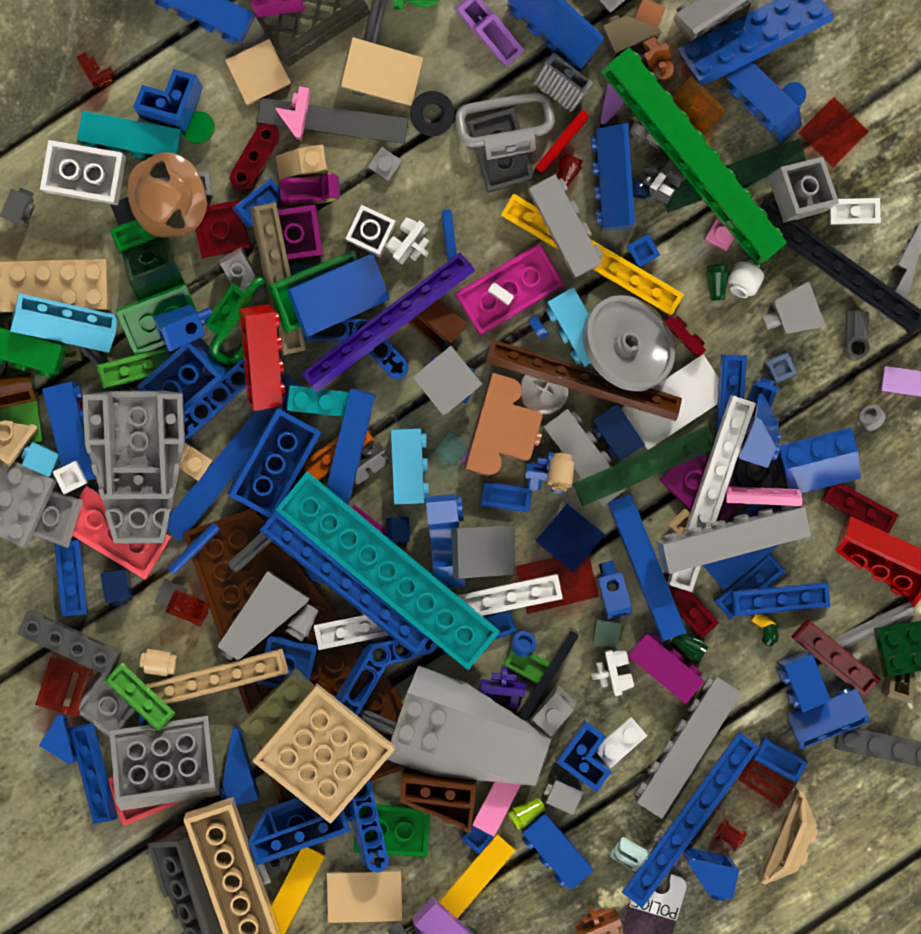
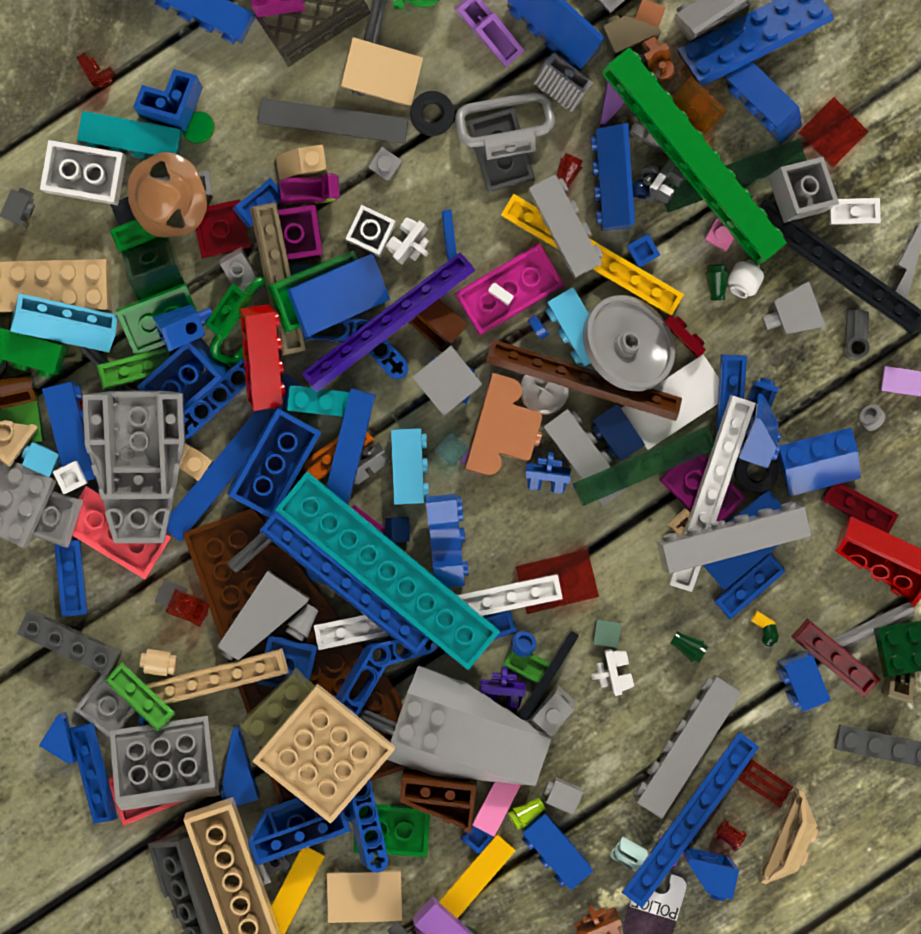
clear red plate [35,657,93,718] -> none
dark blue brick [100,568,133,606] -> none
blue piece [168,522,220,575] -> none
tan tile [225,39,292,106] -> none
dark red plate [229,123,280,192] -> none
bright pink slope [275,86,311,141] -> none
dark grey tile [452,525,515,579] -> none
blue tile [480,481,532,512] -> none
red tile [534,110,589,176] -> none
clear blue tile [535,504,605,573] -> none
tan brick [547,453,575,491] -> none
blue brick [555,719,611,792] -> none
white plate [596,716,647,768] -> none
blue torso [597,561,632,621] -> none
blue tile [607,494,686,642] -> none
magenta brick [627,632,705,704] -> none
dark red tile [663,572,719,639] -> none
bright pink tile [726,486,803,506] -> none
blue tile [731,582,830,616] -> none
blue tile [752,737,809,783] -> none
sand blue tile [764,351,798,385] -> none
blue tile [782,82,807,106] -> none
blue brick [788,689,869,750] -> none

